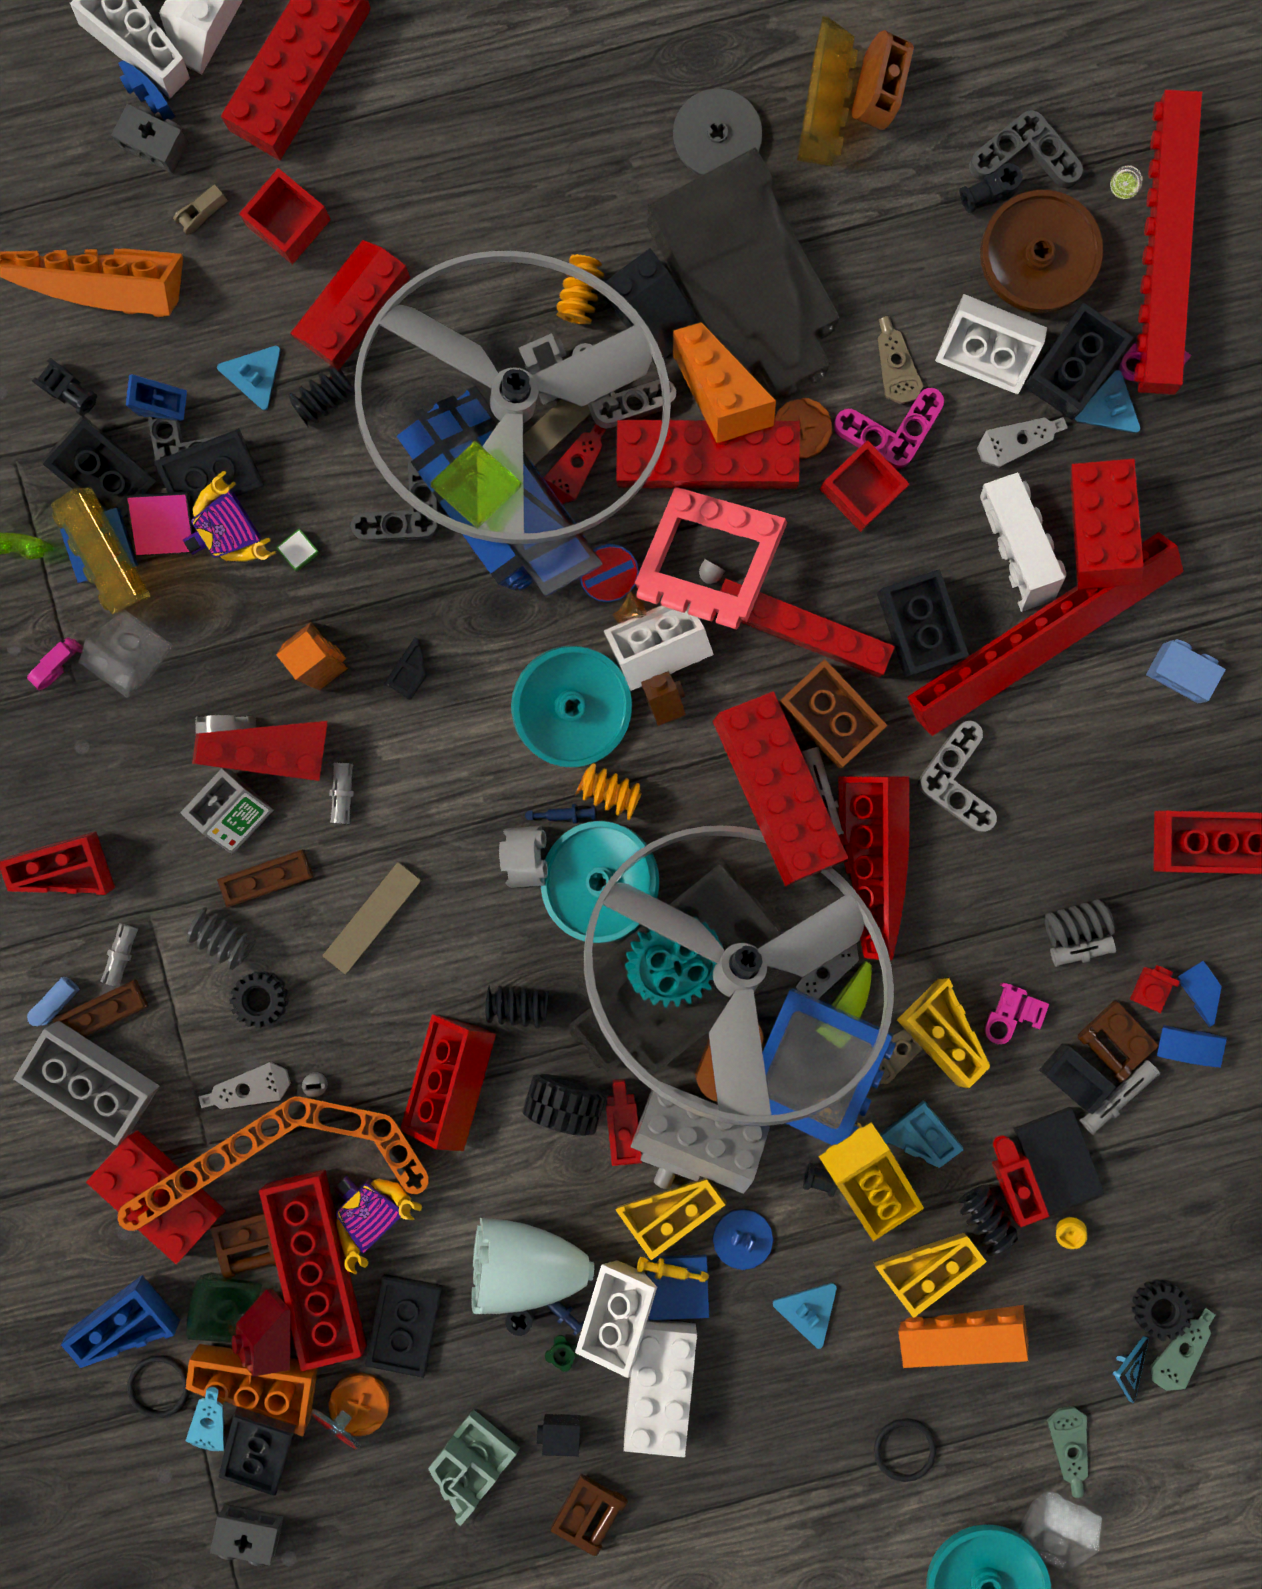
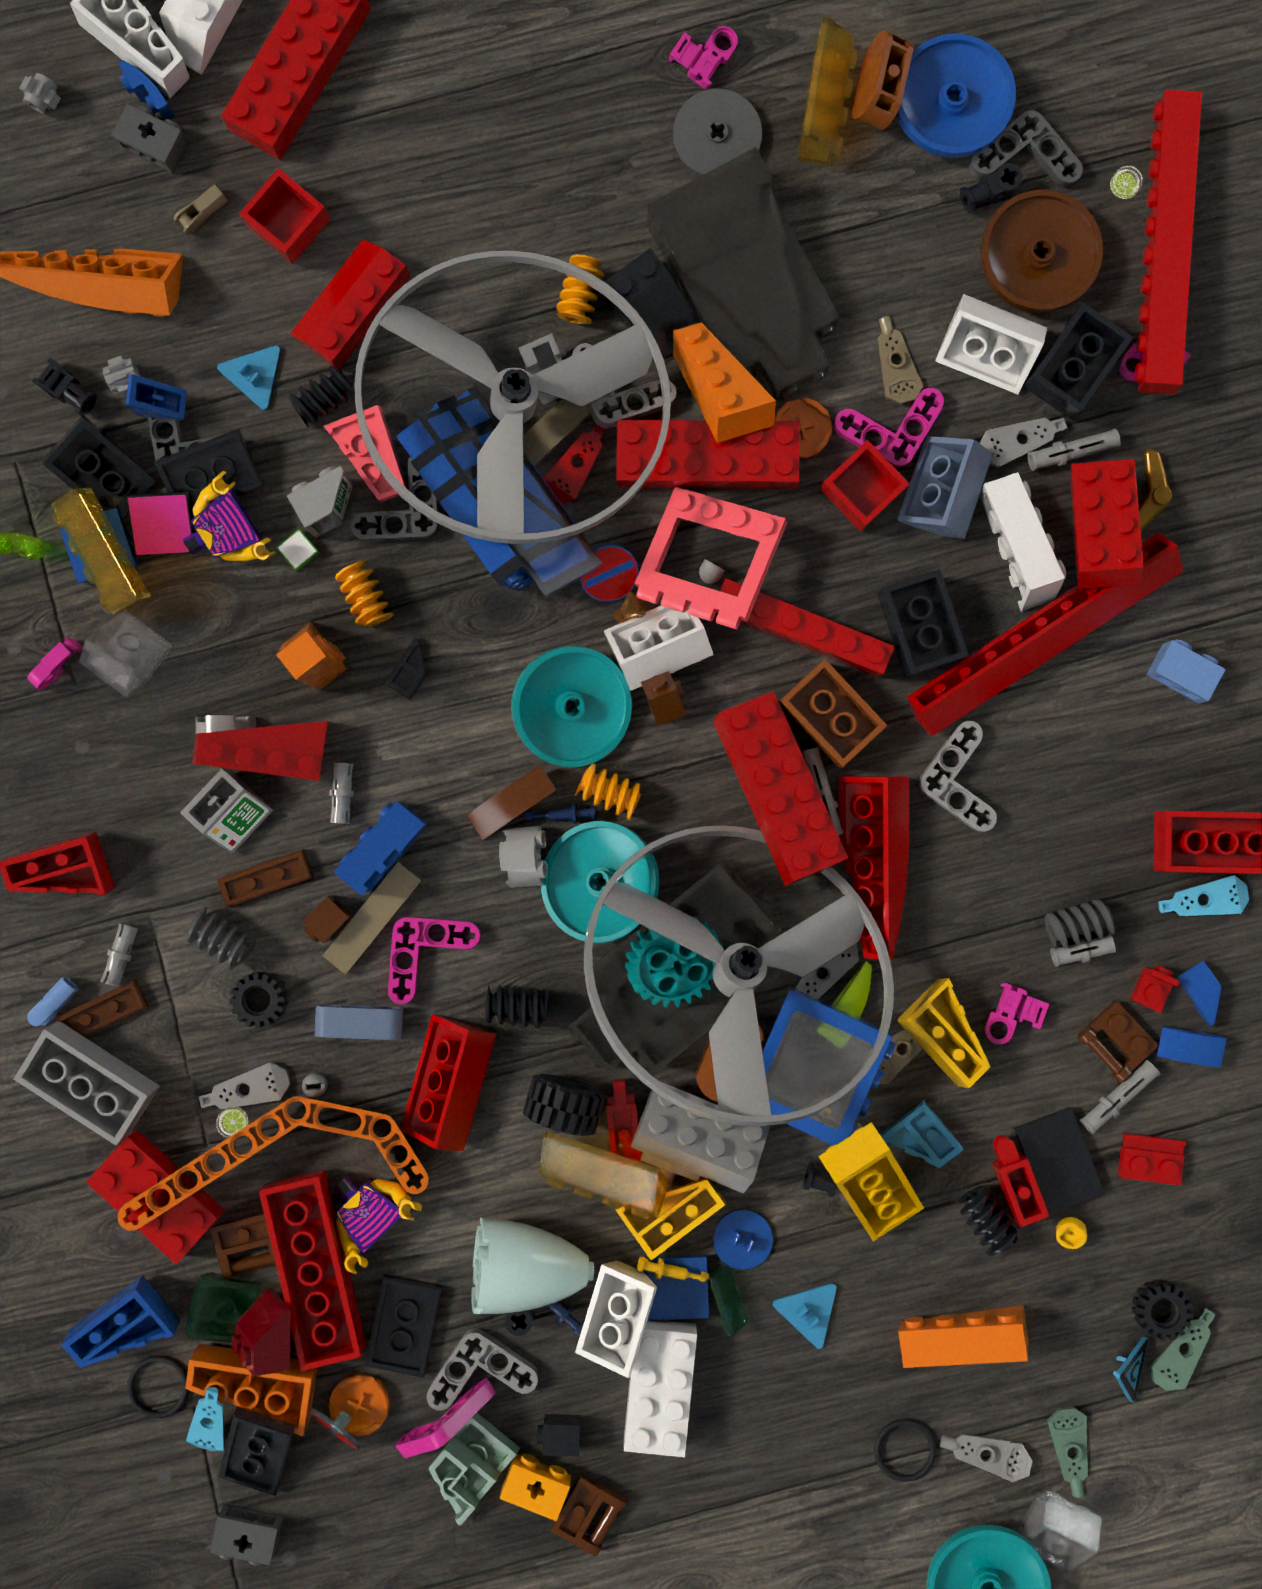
clear neon green tile [431,441,522,529] -> none
dark green plate [545,1335,579,1372] -> none
yellow wedge [873,1233,987,1318] -> none
black panel [1039,1043,1116,1114] -> none
dark azure piece [1075,370,1140,433] -> none
none -> light grey gear [19,73,61,113]
none -> light grey gear [102,356,141,397]
none -> clear tile [216,1107,248,1138]
none -> light grey slope [287,466,353,538]
none -> reddish brown brick [302,895,353,943]
none -> sand blue beam [315,1004,403,1040]
none -> coral wing [324,405,408,502]
none -> blue wedge [333,801,428,896]
none -> light orange piece [335,560,394,628]
none -> dark pink beam [388,916,481,1005]
none -> dark pink beam [395,1378,496,1458]
none -> light grey beam [427,1328,538,1411]
none -> reddish brown slope [467,765,558,840]
none -> light orange brick [500,1454,571,1521]
none -> clear yellow slope [539,1131,670,1219]
none -> dark pink piece [668,26,738,90]
none -> clear green slope [708,1265,747,1337]
none -> blue dish [896,34,1016,158]
none -> sand blue slope [898,436,993,539]
none -> light grey piece [939,1434,1033,1482]
none -> light grey pin [1027,429,1121,471]
none -> red plate [1118,1132,1186,1185]
none -> pearl gold piece [1139,449,1172,531]
none -> medium azure piece [1158,875,1249,916]

